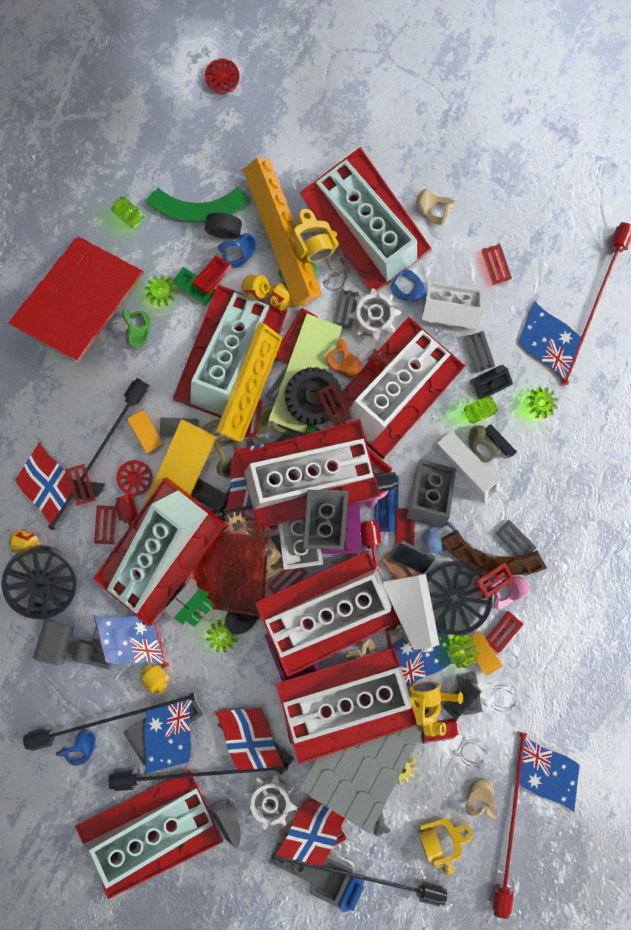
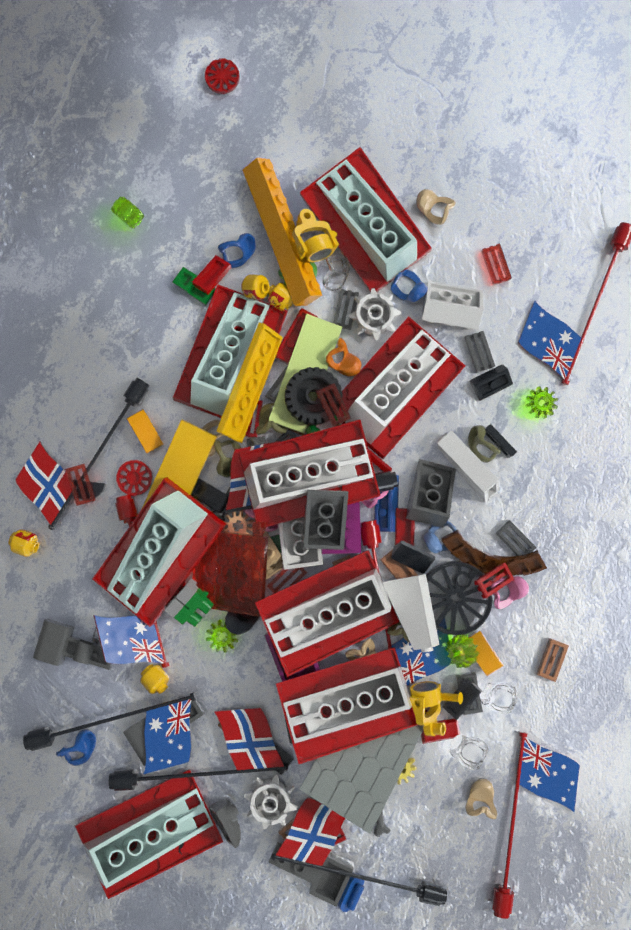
black piece [1,545,78,619] -> none
red piece [8,236,144,362] -> none
clear red tile [94,505,117,545] -> none
bright green piece [122,309,151,347] -> none
green tile [145,187,251,223] -> none
clear neon green gear [145,274,178,307] -> none
dark grey tile [159,417,199,438] -> none
black tyre [205,213,242,239] -> none
clear red tile [366,349,392,367] -> none
yellow piece [418,818,473,875] -> none
clear neon green gear [463,396,498,424] -> none
red tile [485,611,524,653] -> none
none -> nougat tile [536,638,569,682]

